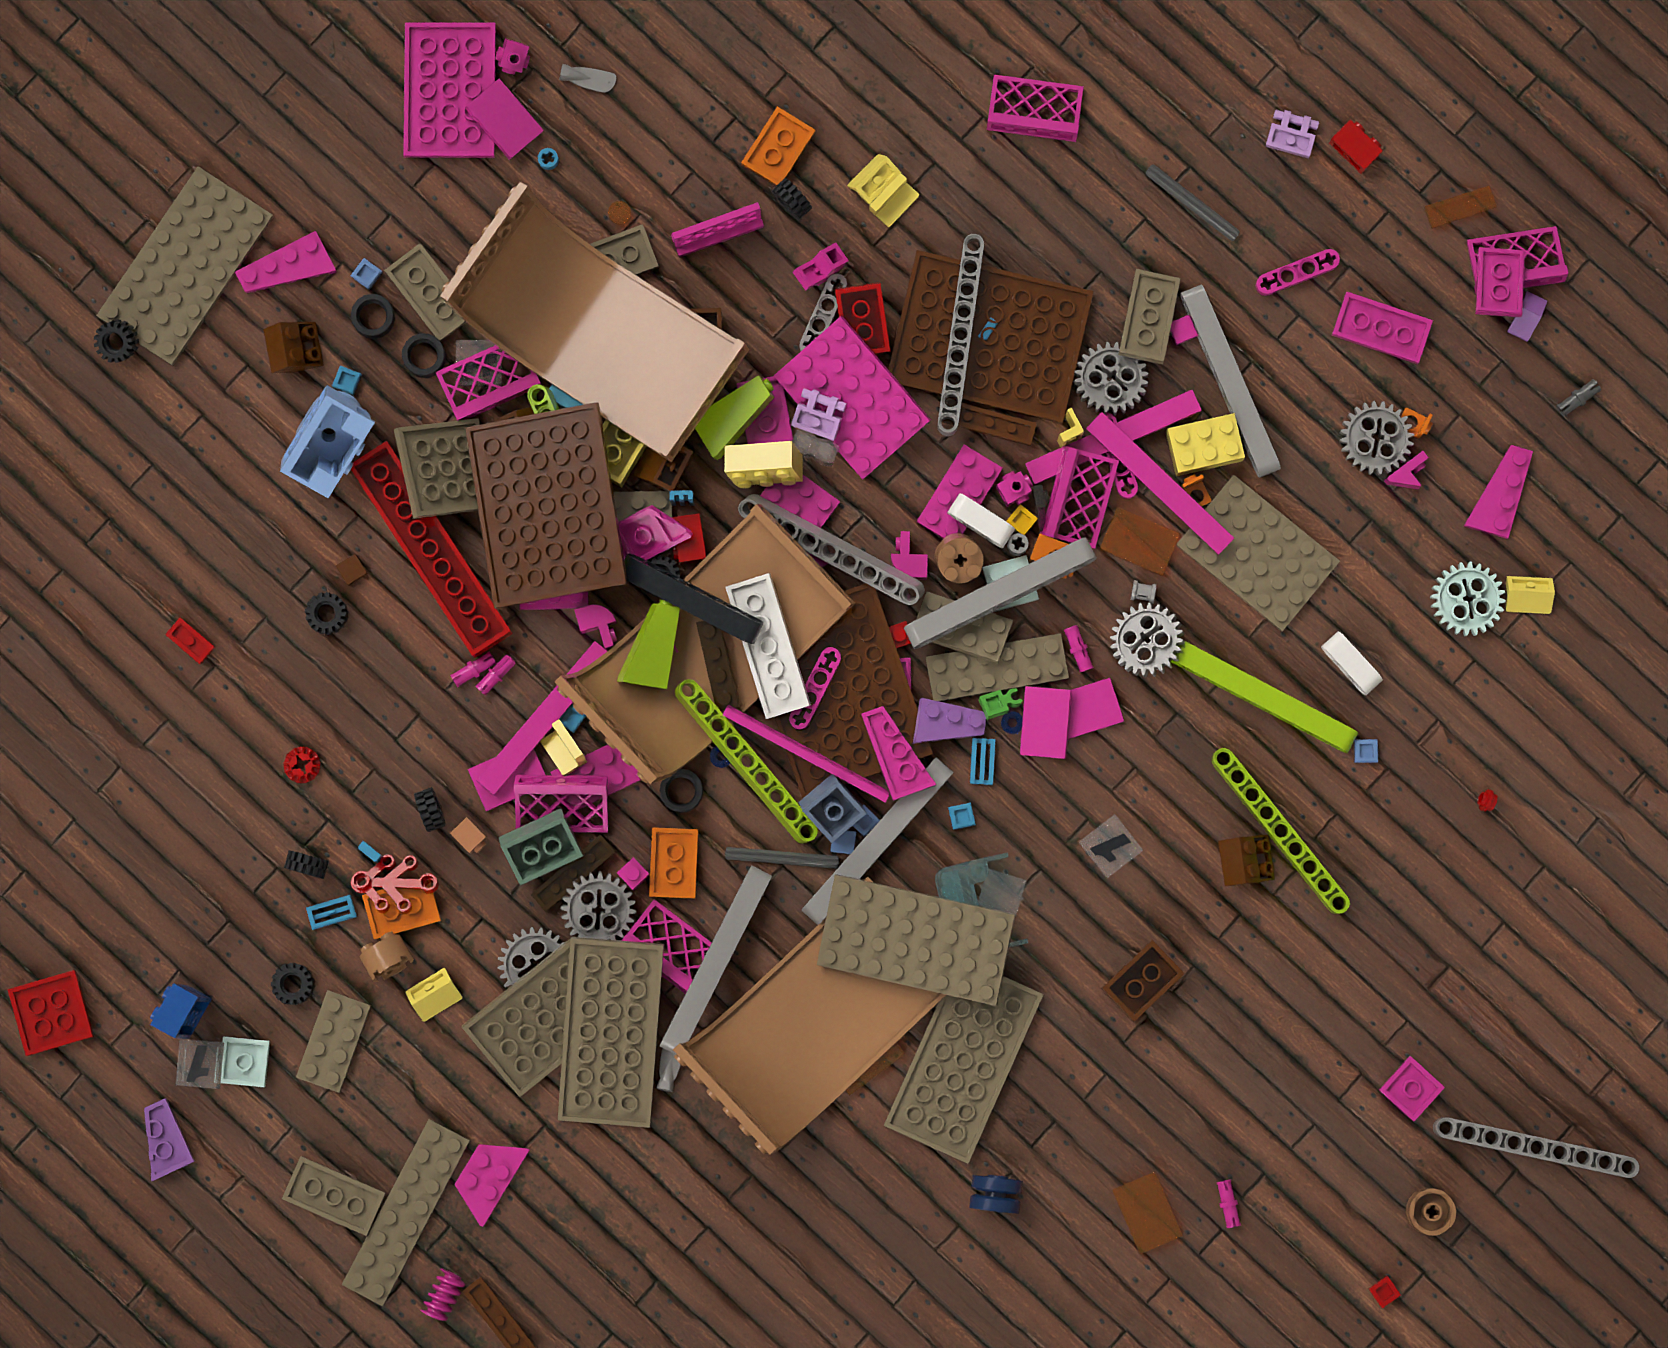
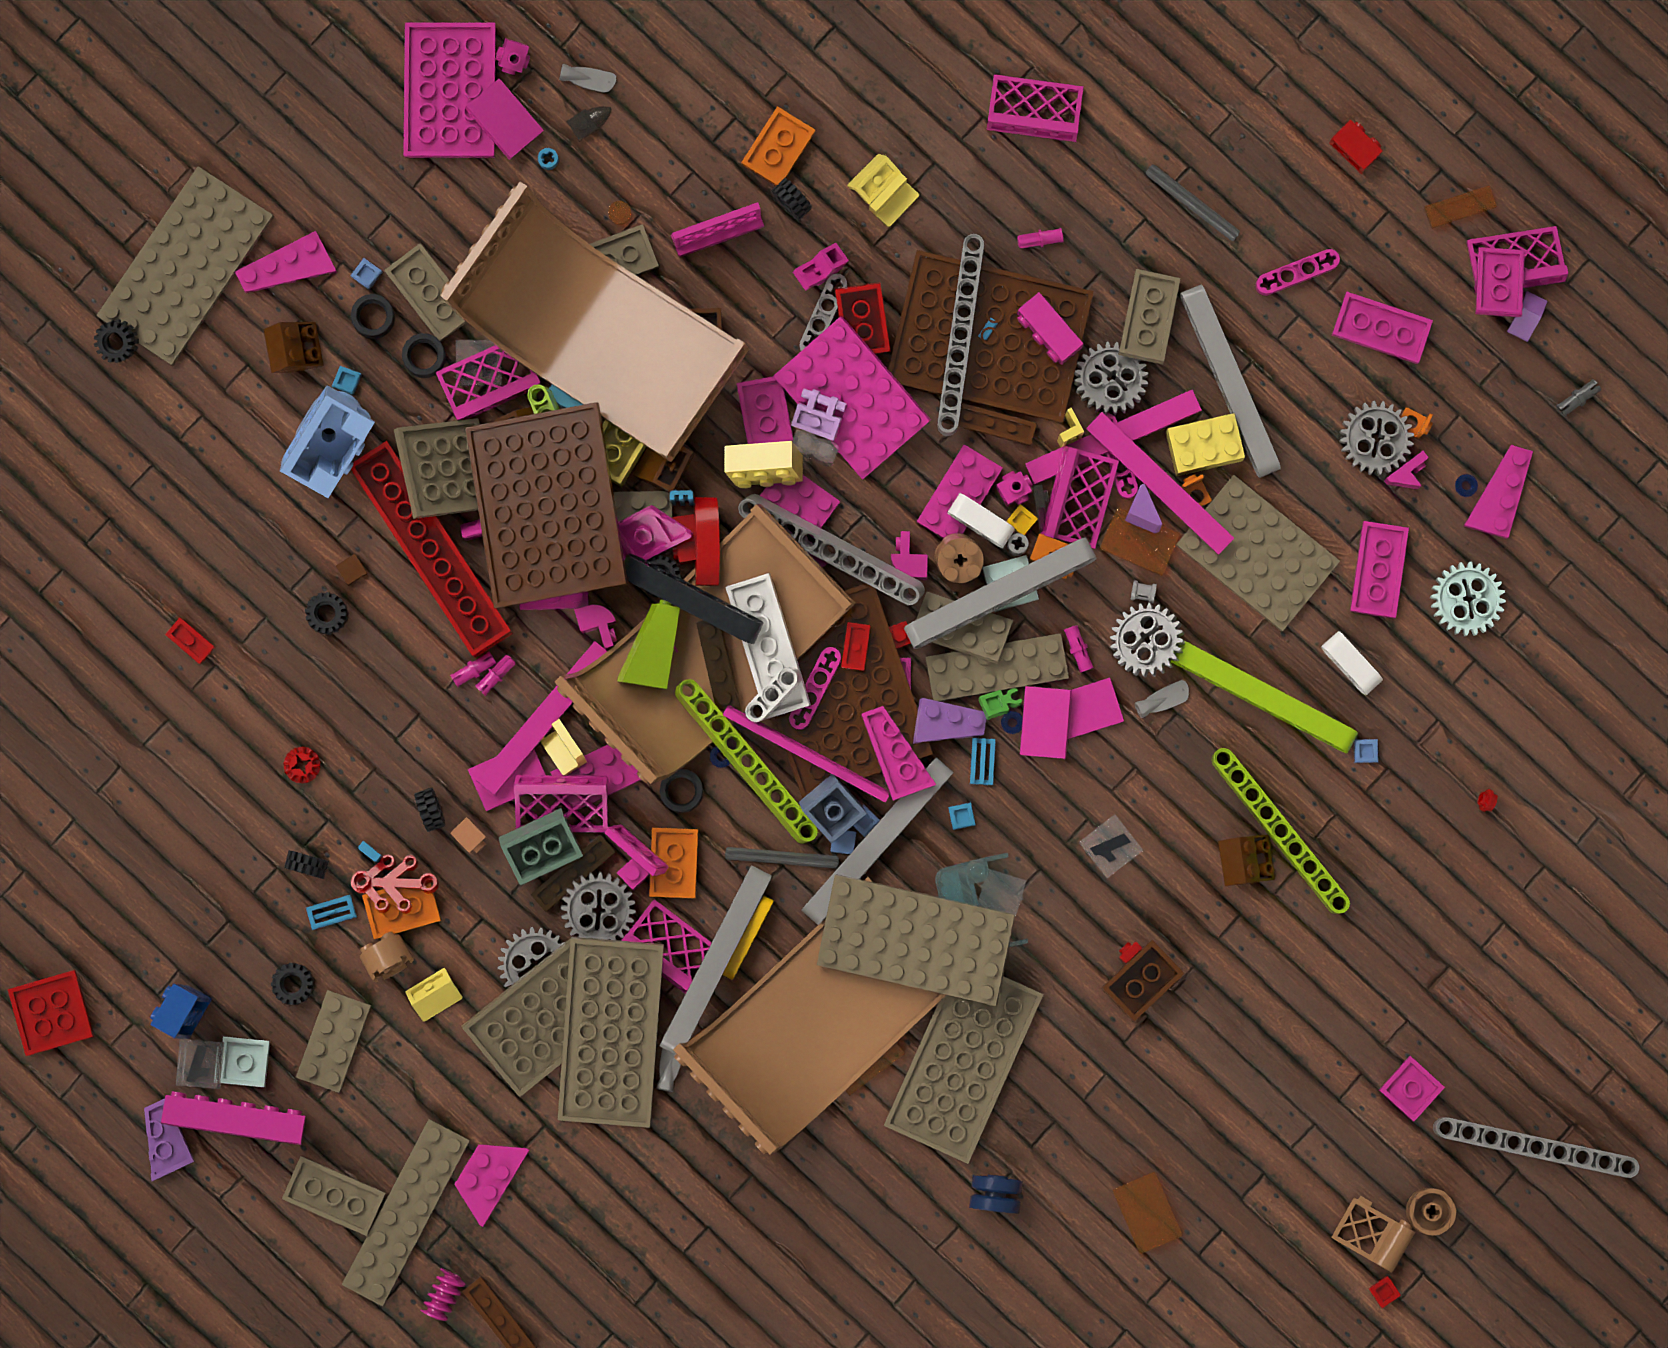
dark azure tile [560,704,586,733] -> none
lime slope [695,375,775,460] -> none
dark pink tile [1170,315,1198,345] -> none
dark pink pin [1216,1179,1241,1228] -> none
lavender plate [1265,110,1319,158] -> none
light yellow panel [1505,576,1555,614] -> none
none -> dark pink brick [161,1091,306,1145]
none -> dark pink slope [461,519,483,541]
none -> clear smoke plate [566,106,611,142]
none -> dark pink tile [605,824,669,876]
none -> red slope [694,497,720,586]
none -> yellow beam [722,895,774,980]
none -> white beam [745,667,802,722]
none -> red plate [841,622,871,671]
none -> dark pink axle [1017,228,1063,249]
none -> dark pink brick [1017,292,1083,365]
none -> red plate [1118,941,1142,964]
none -> medium lavender slope [1125,484,1162,533]
none -> light grey piece [1135,680,1189,718]
none -> medium nougat piece [1331,1196,1415,1273]
none -> dark pink plate [1350,521,1409,619]
none -> clear blue plate [1455,474,1478,497]

